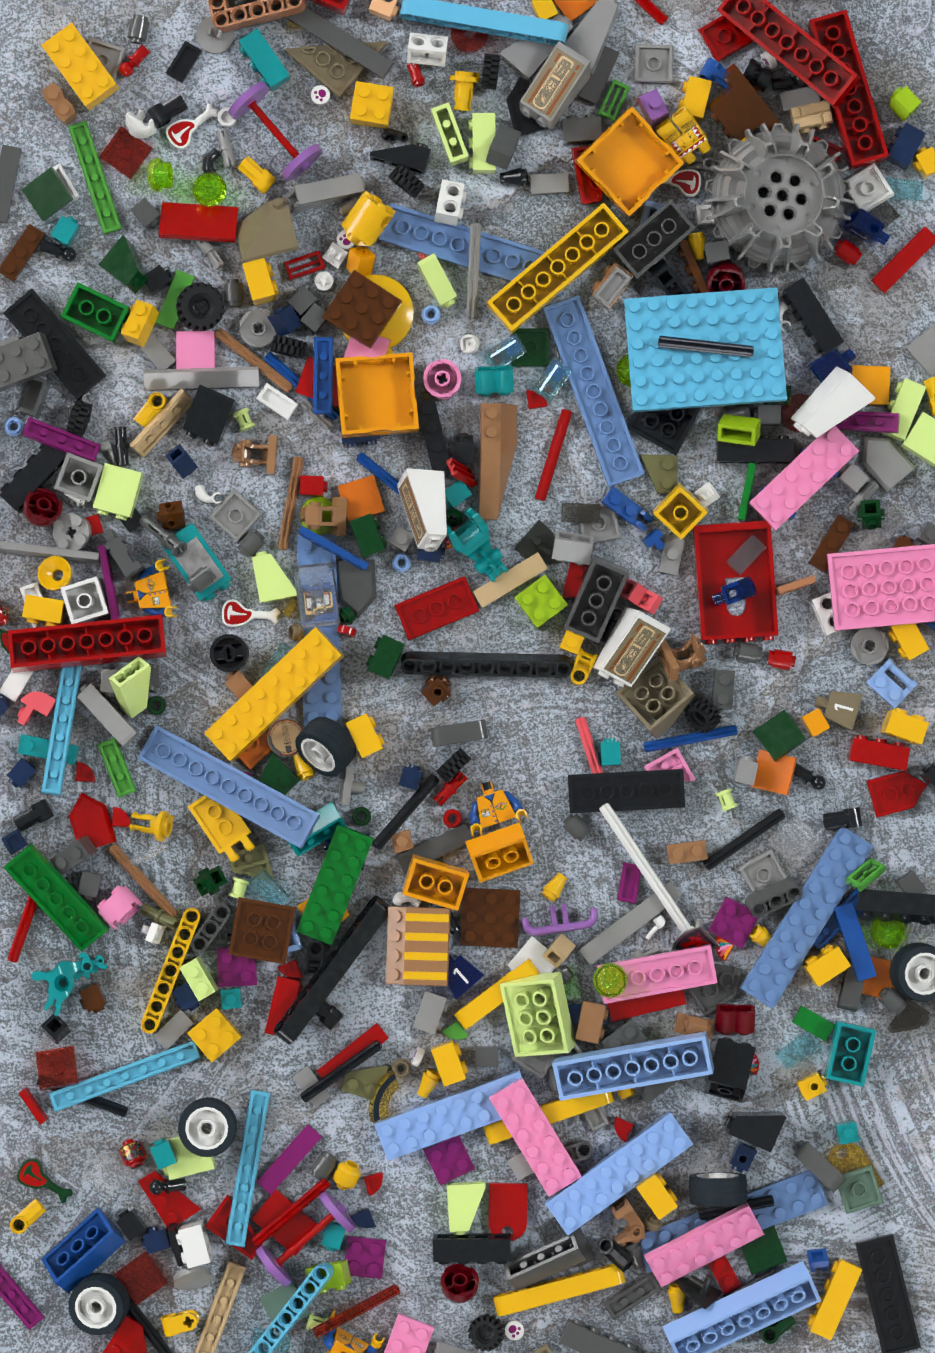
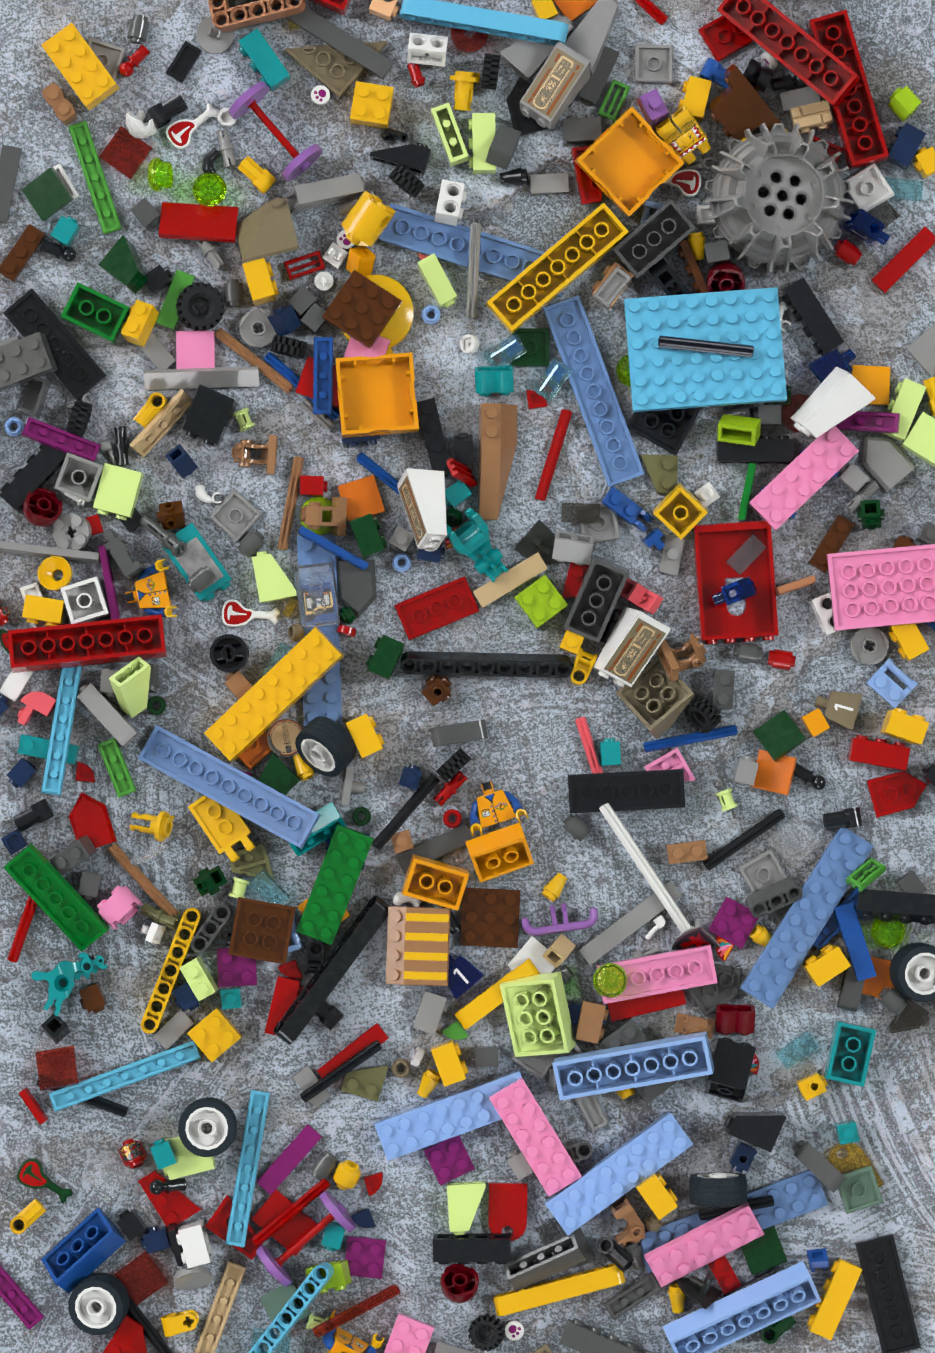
red tile [112,807,132,827] -> none
white tile [256,383,299,420] -> none
clear yellow tile [369,1071,399,1123] -> none
bright pink brick [423,359,461,400] -> none
yellow beam [483,1092,614,1145] -> none
red tile [614,1116,634,1142] -> none
magenta tile [617,862,641,904] -> none
green tile [792,1005,835,1042] -> none

